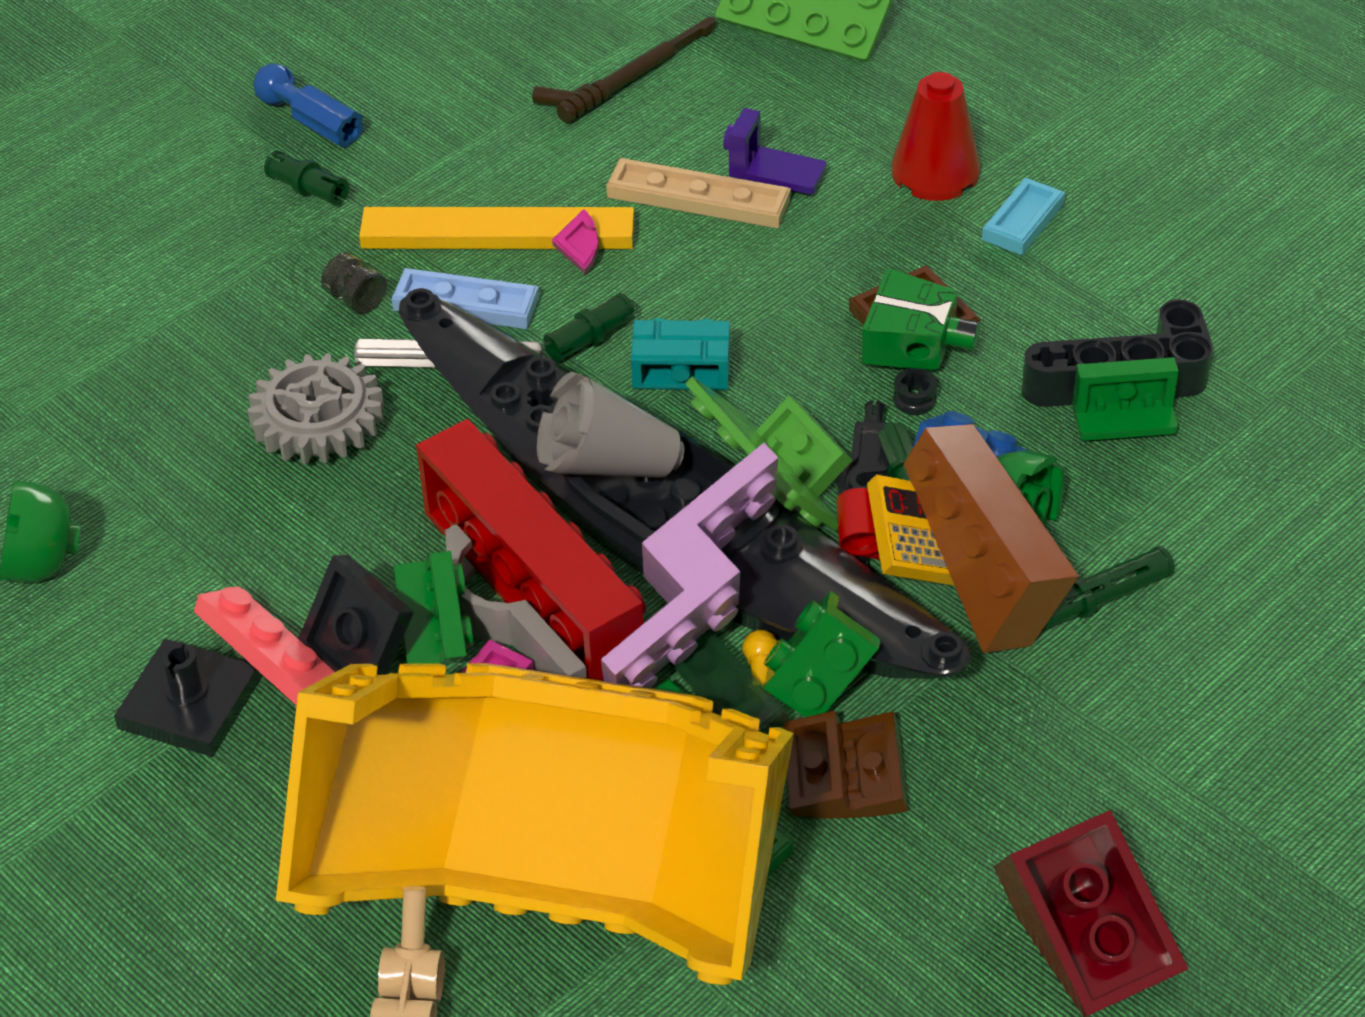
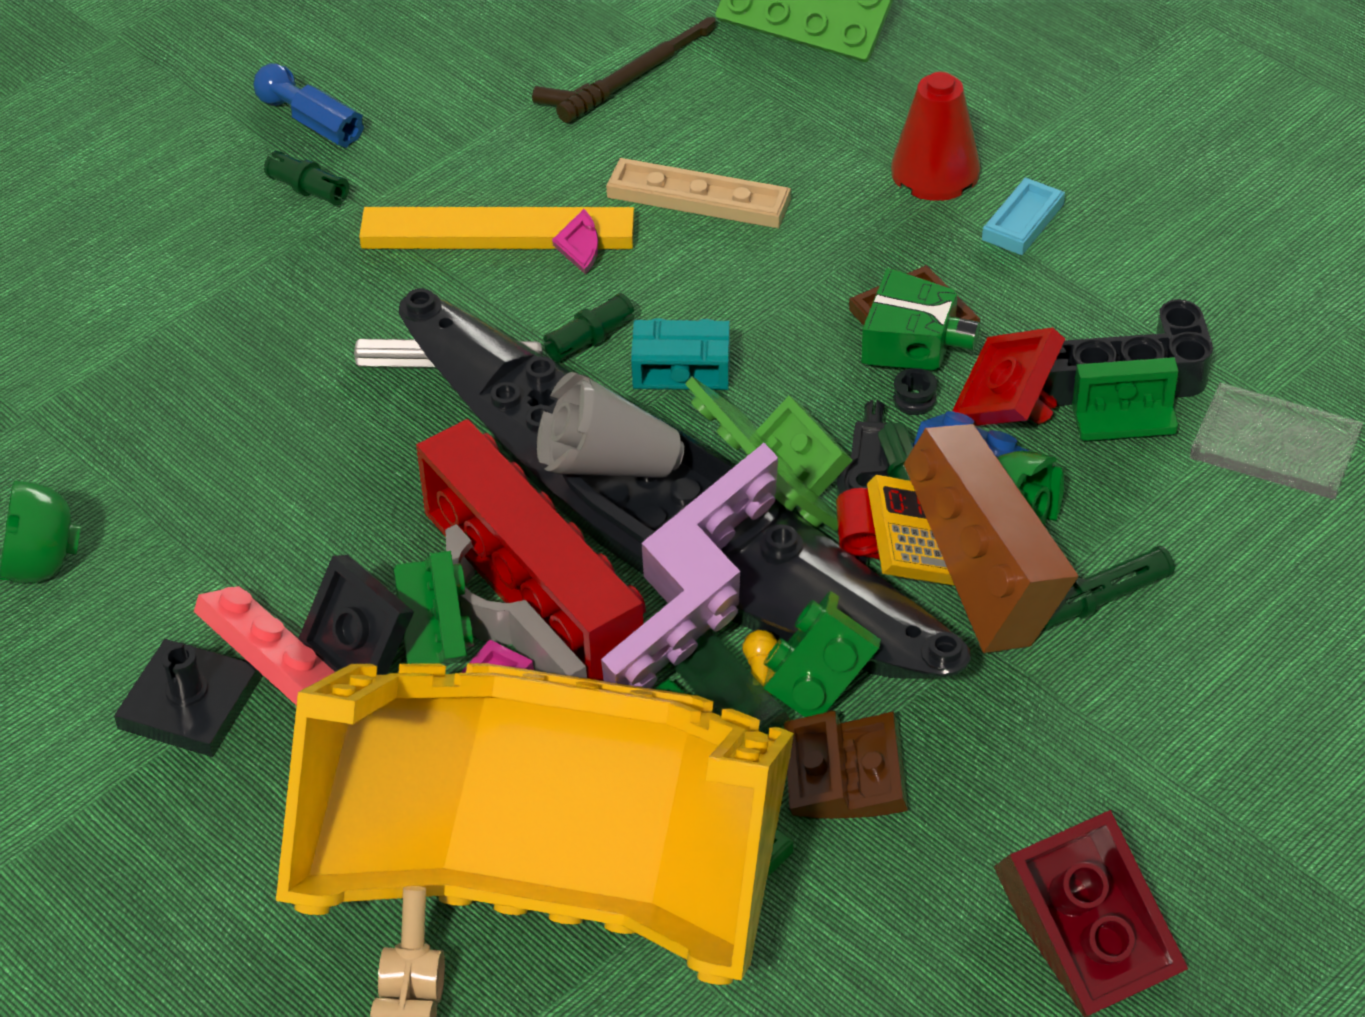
light grey gear [247,353,384,464] -> none
clear smoke wheel [321,252,387,315] -> none
light blue tile [392,268,539,329] -> none
dark purple bracket [723,108,826,195] -> none
none -> red tile [952,327,1066,426]
none -> clear tile [1190,383,1363,500]

